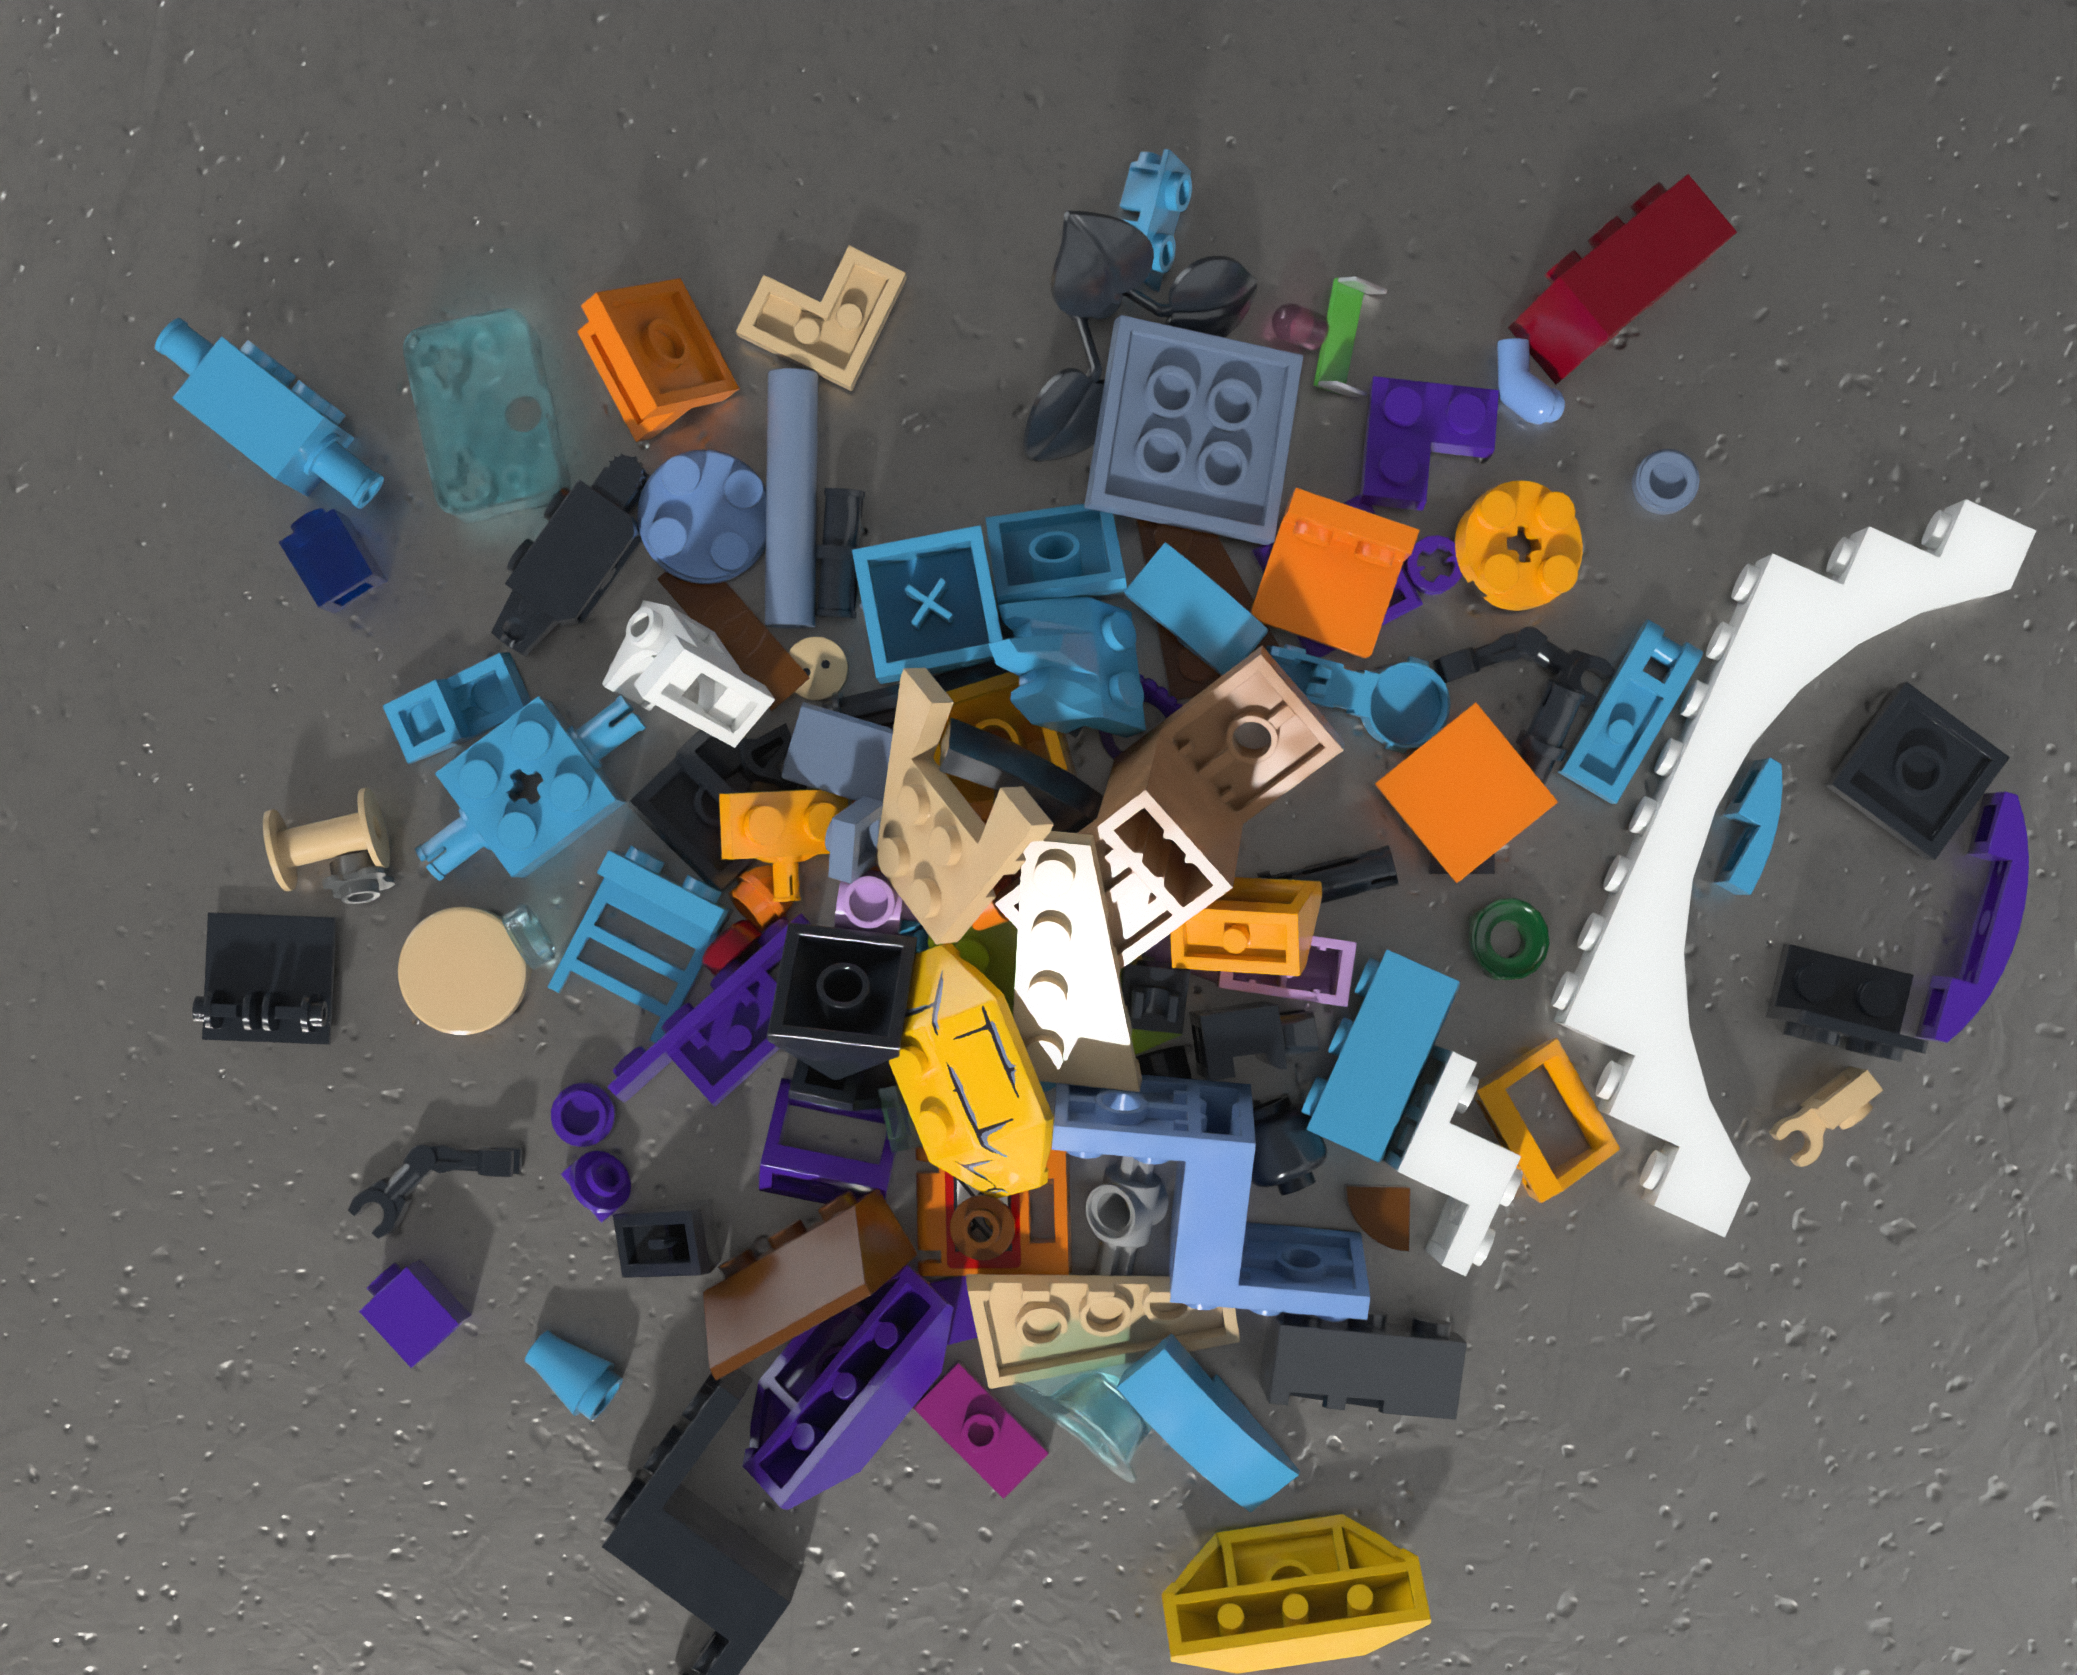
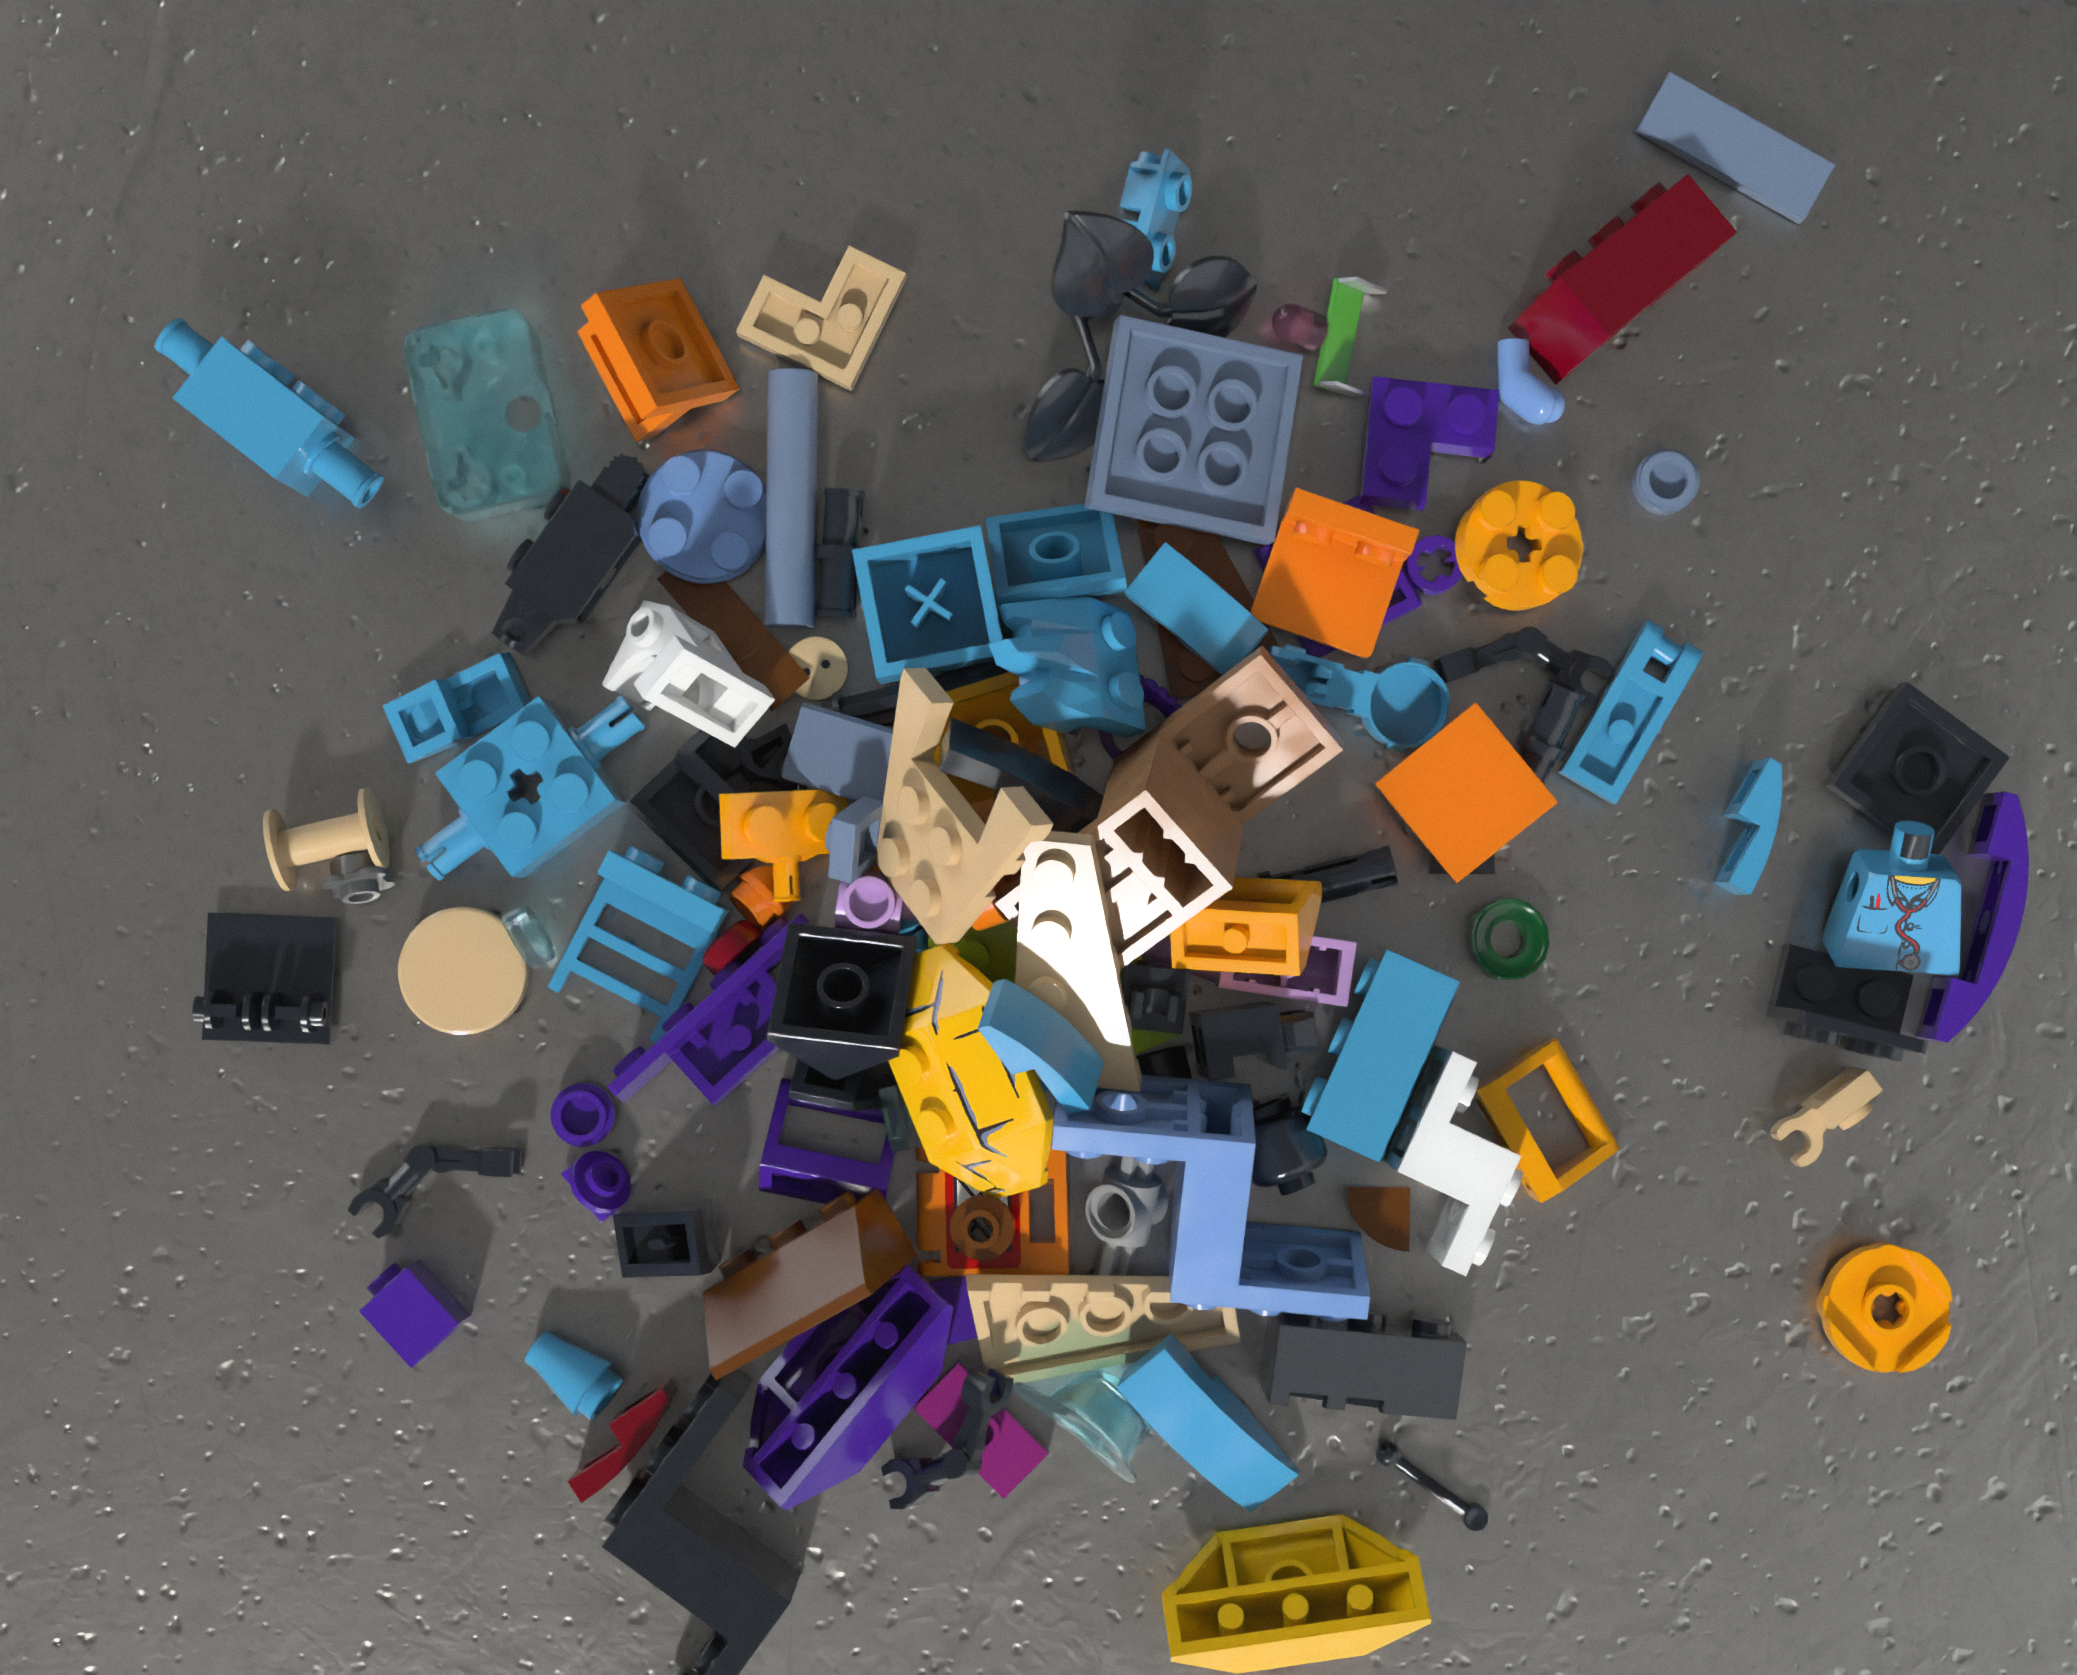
clear blue brick [279,508,388,614] -> none
white arch [1551,499,2036,1237] -> none
none -> dark red slope [567,1378,677,1503]
none -> black piece [881,1368,1014,1510]
none -> dark azure slope [978,979,1104,1115]
none -> black hinge [1376,1442,1488,1531]
none -> sand blue tile [1635,72,1836,224]
none -> light orange plate [1816,1242,1953,1373]
none -> dark azure torso [1822,821,1961,976]

